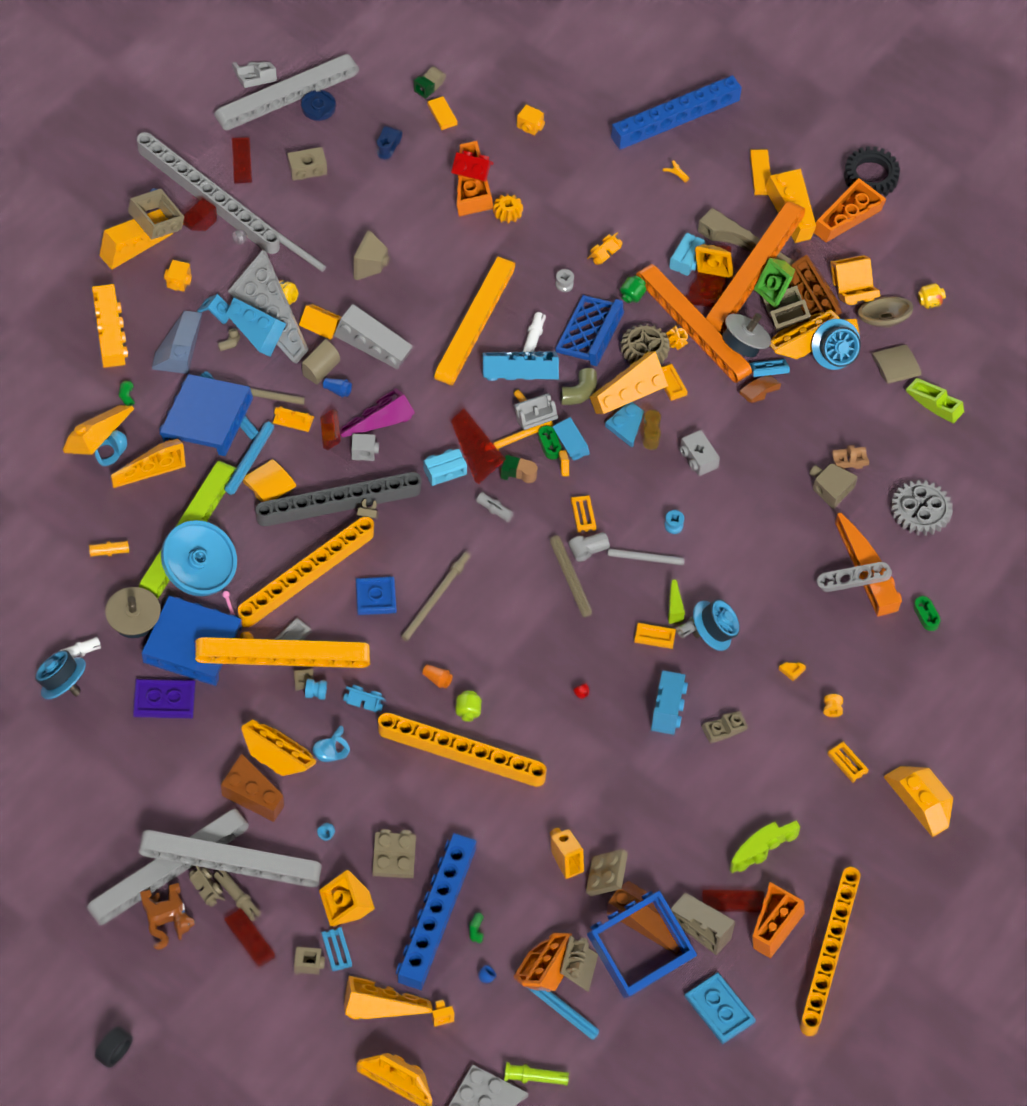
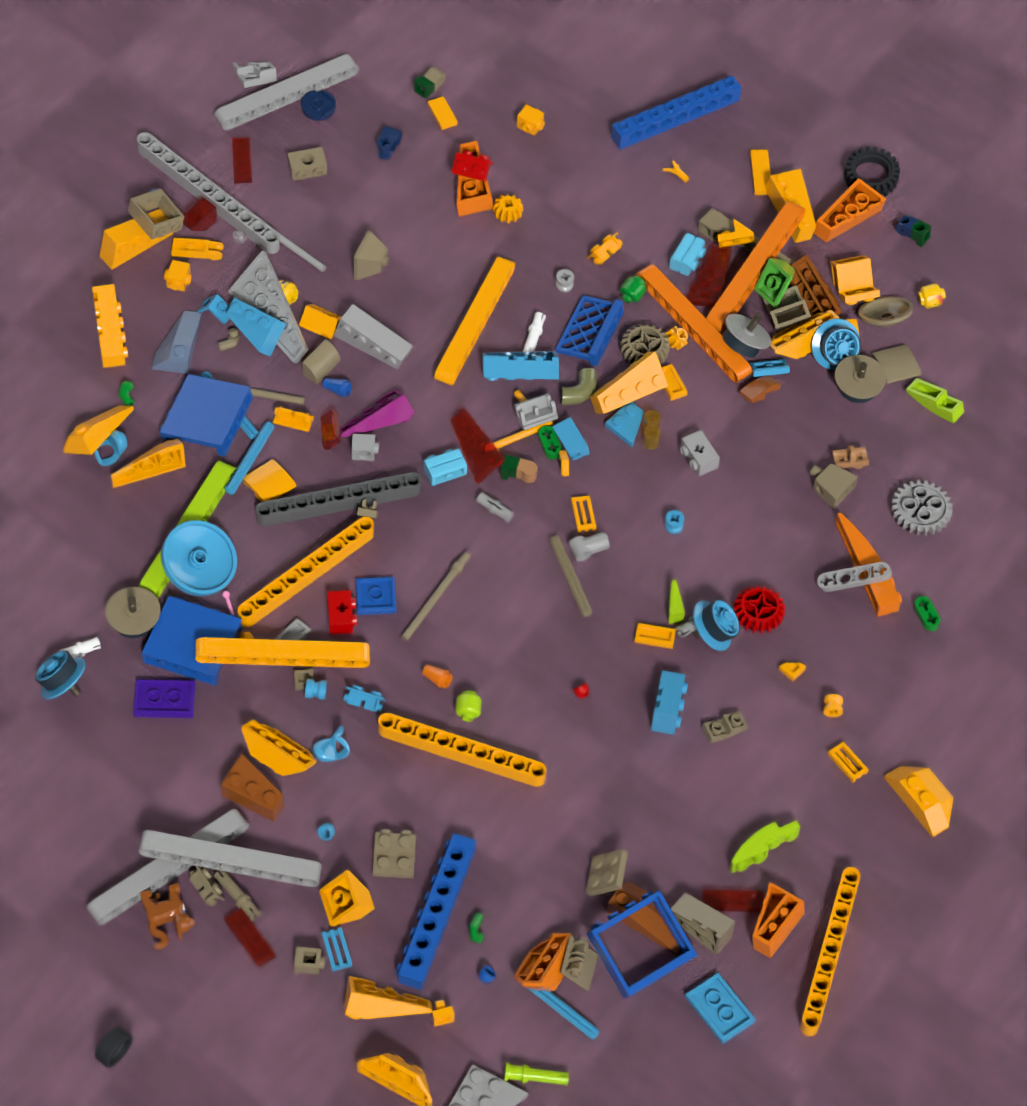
light orange pin [89,541,129,557] -> none
light orange torso [549,828,584,879] -> none
light grey bar [608,549,684,565] -> none
light orange slope [695,244,734,278] -> none
none -> light orange hinge [171,238,224,260]
none -> red brick [327,590,357,635]
none -> light orange slope [717,219,755,248]
none -> red gear [733,584,786,635]
none -> dark tan piece [835,355,886,403]
none -> leg [895,215,932,247]

